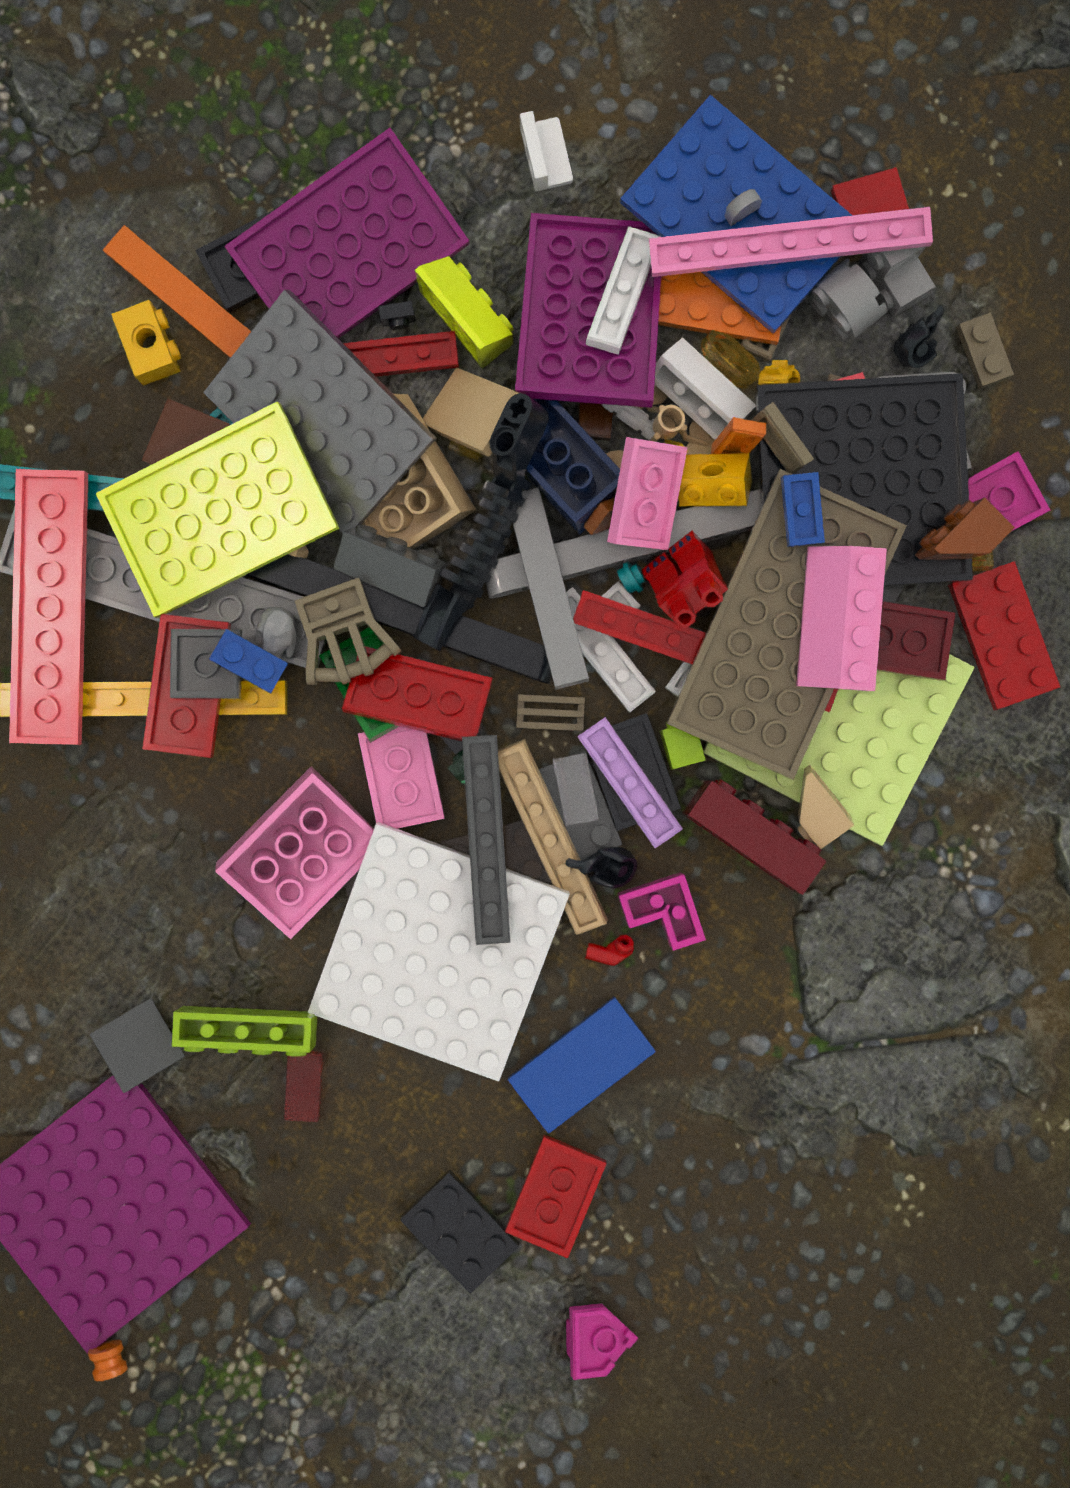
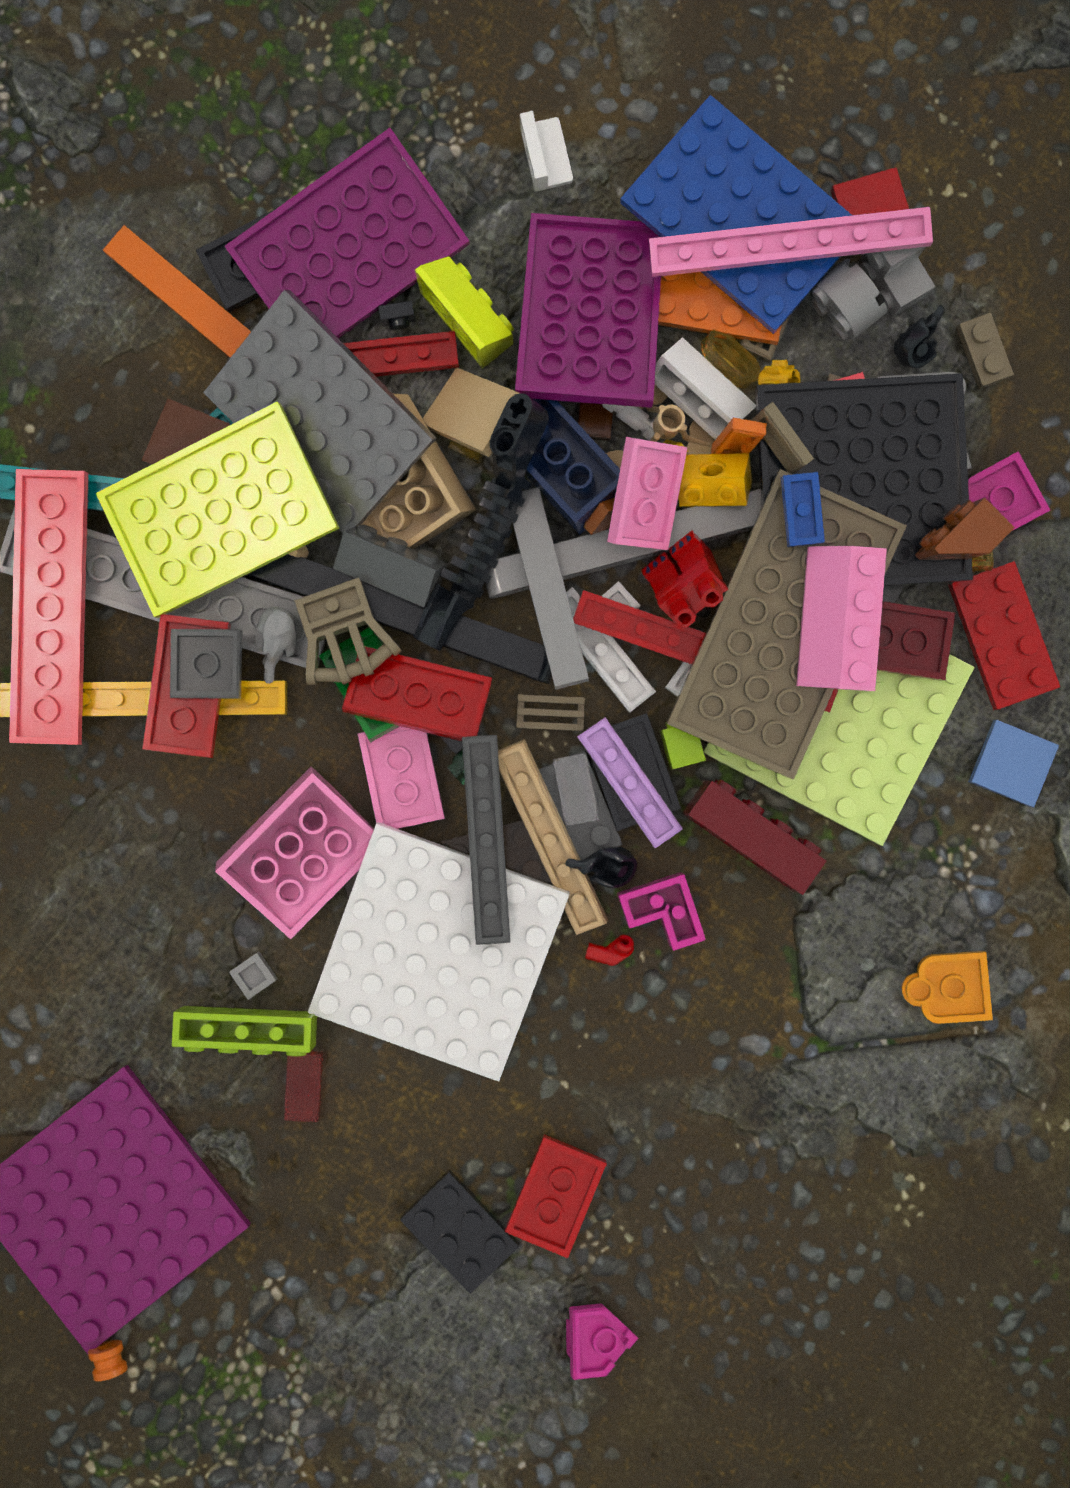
dark grey tile [89,998,185,1093] -> none
yellow brick [111,300,181,386] -> none
blue plate [209,629,288,694] -> none
blue tile [508,996,656,1134] -> none
white tile [586,226,661,355] -> none
teal plate [617,561,646,594] -> none
light grey tile [725,189,762,226] -> none
tan slope [797,765,854,849] -> none
none -> light grey plate [229,952,278,1000]
none -> light orange plate [901,951,993,1024]
none -> medium blue tile [968,720,1059,807]

